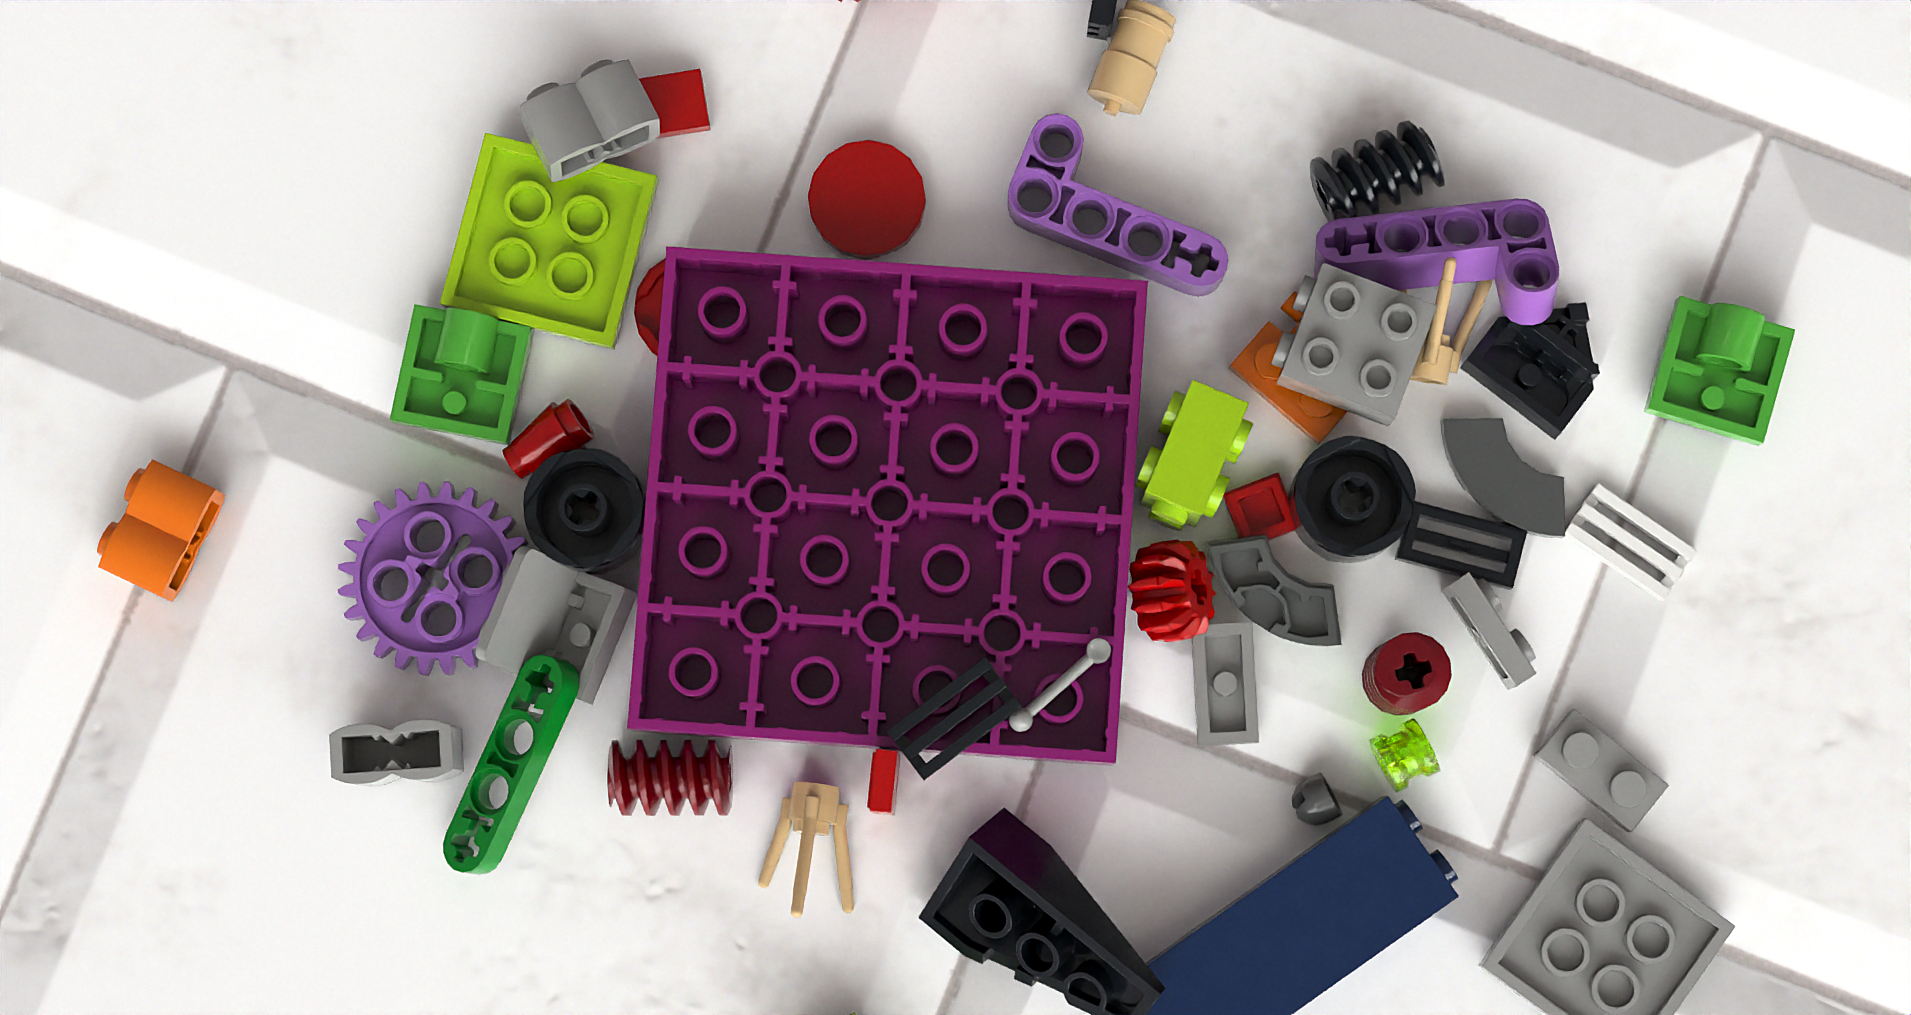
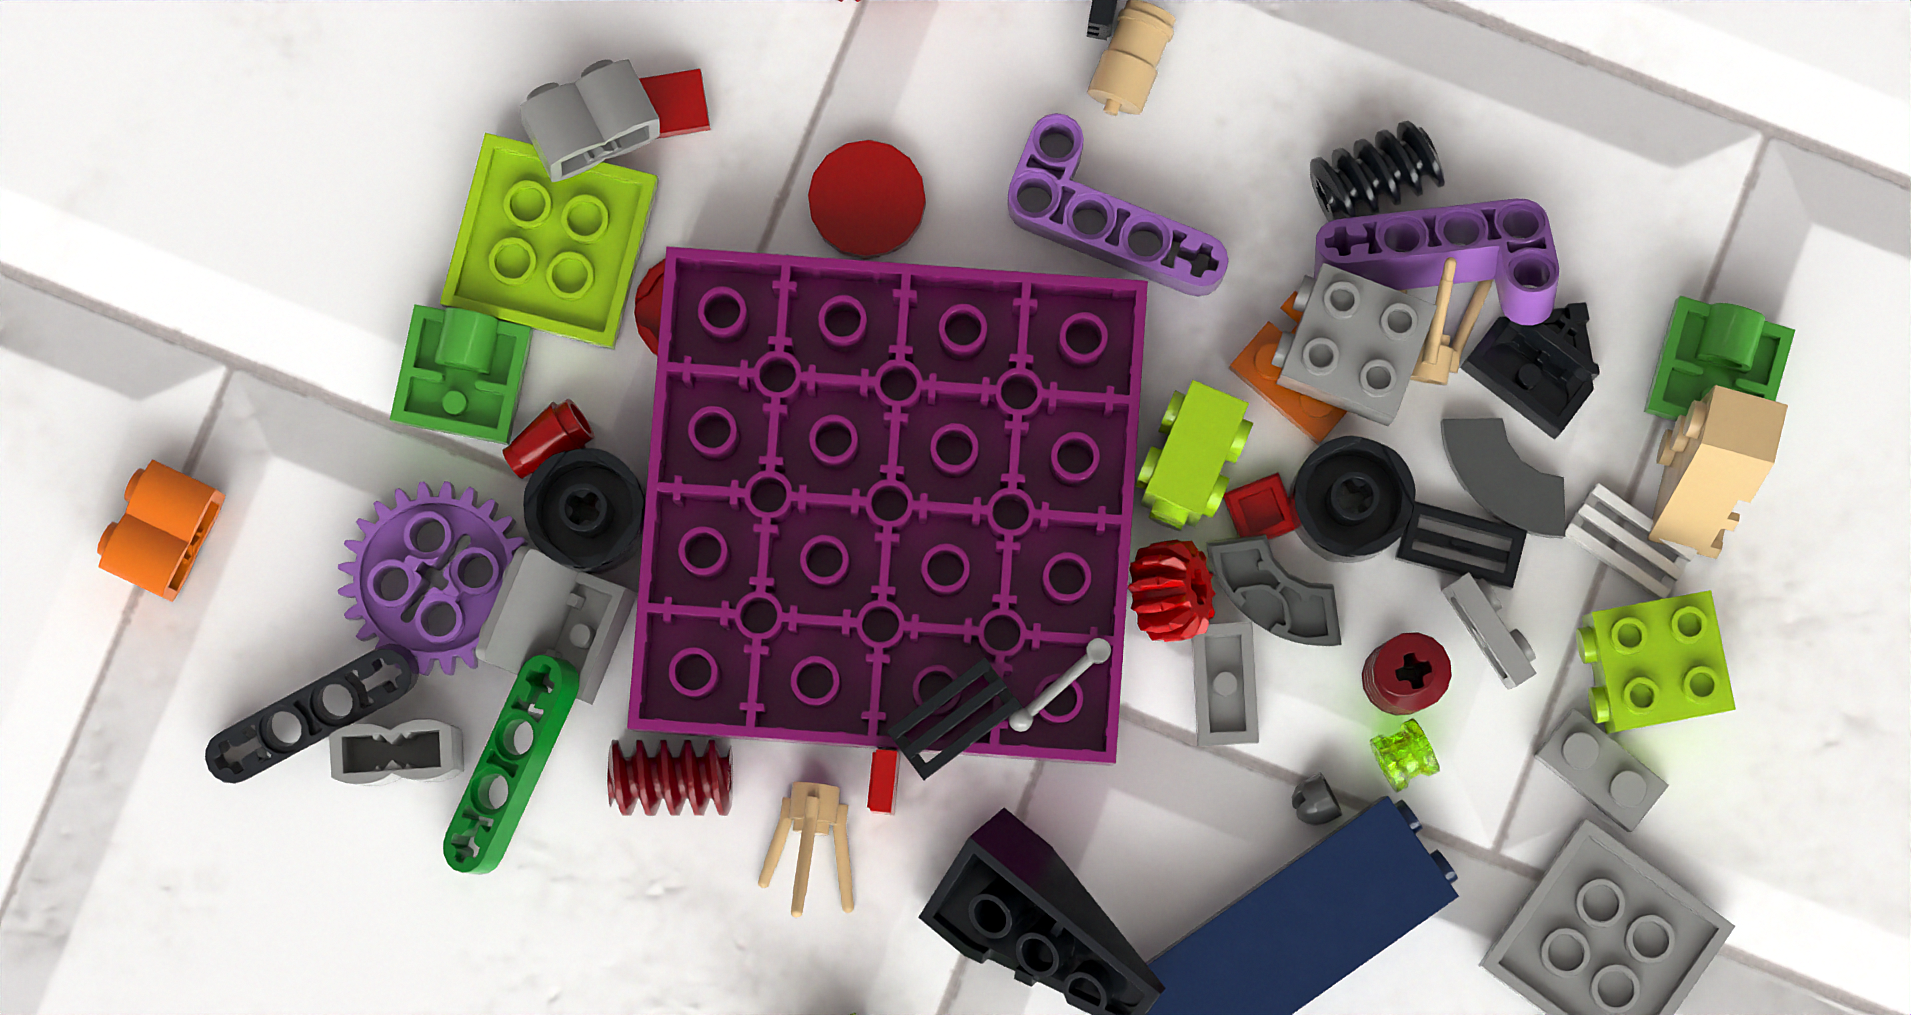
none -> black beam [205,643,419,784]
none -> lime brick [1576,590,1736,734]
none -> tan wedge [1647,385,1788,559]

